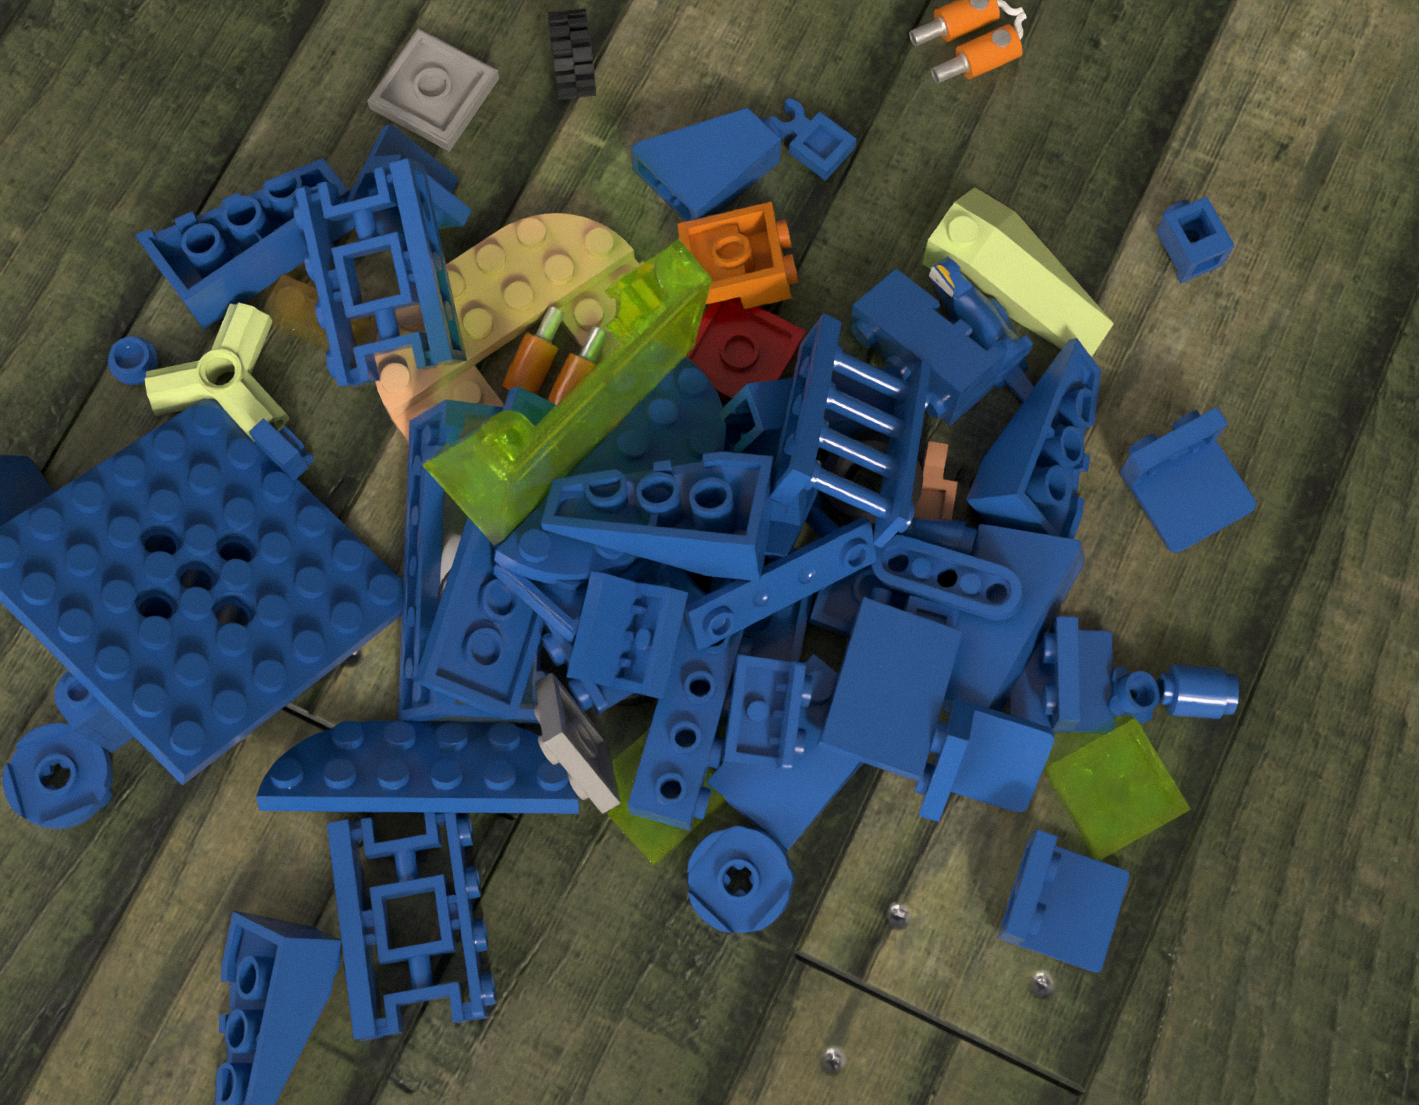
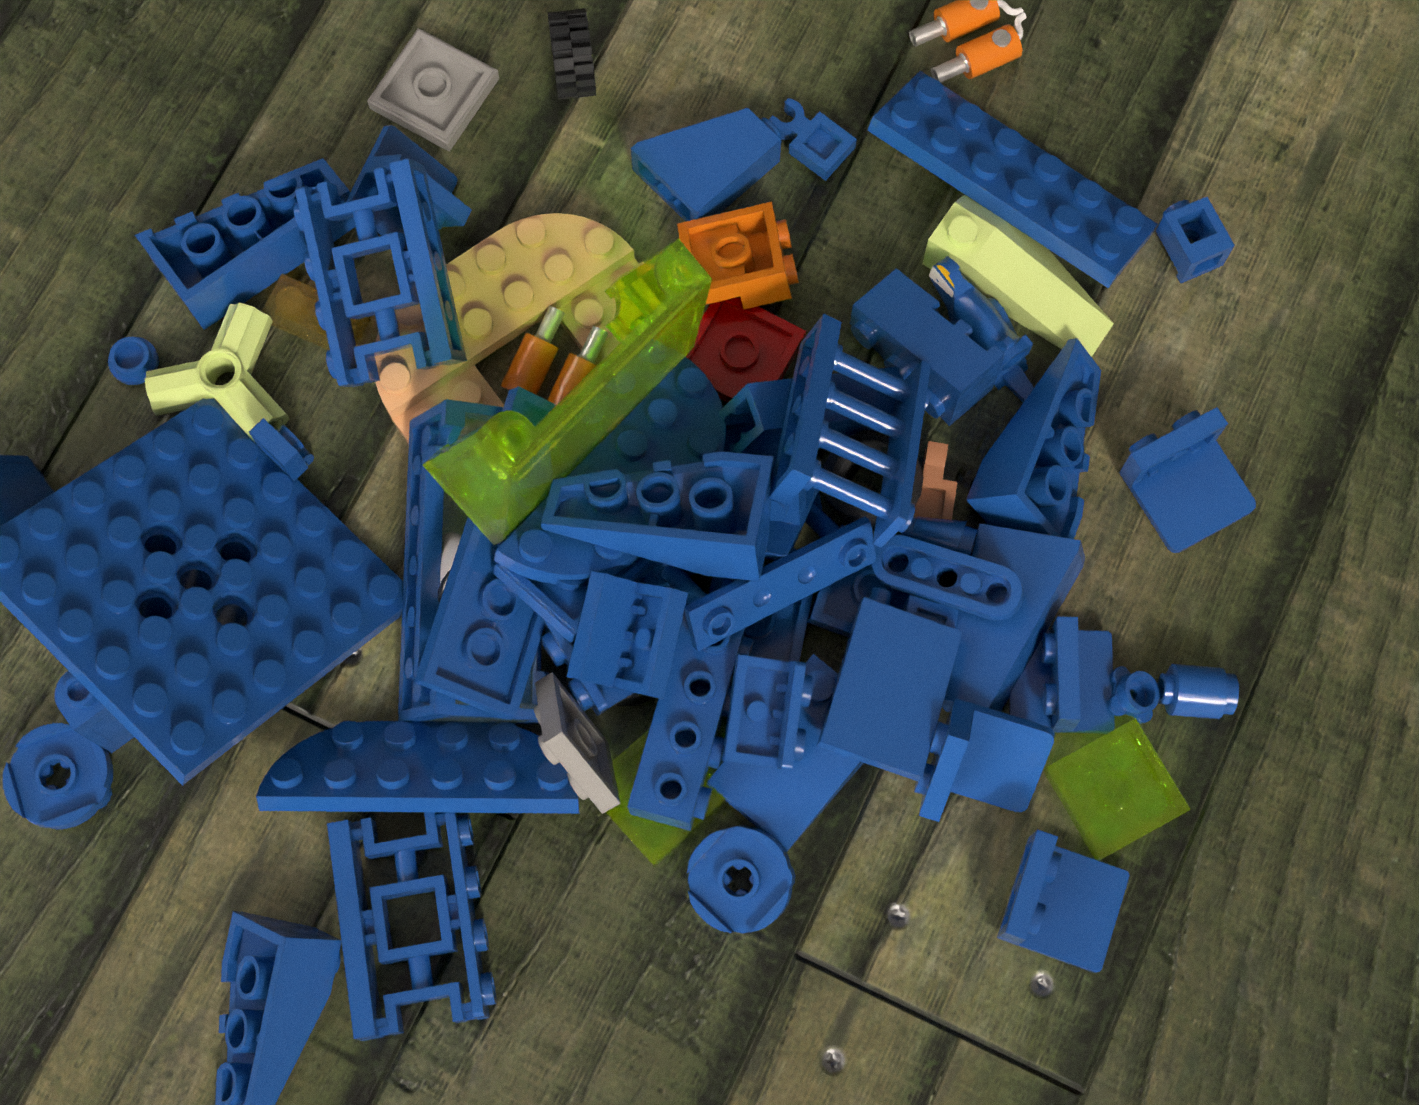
none -> blue plate [867,71,1158,288]

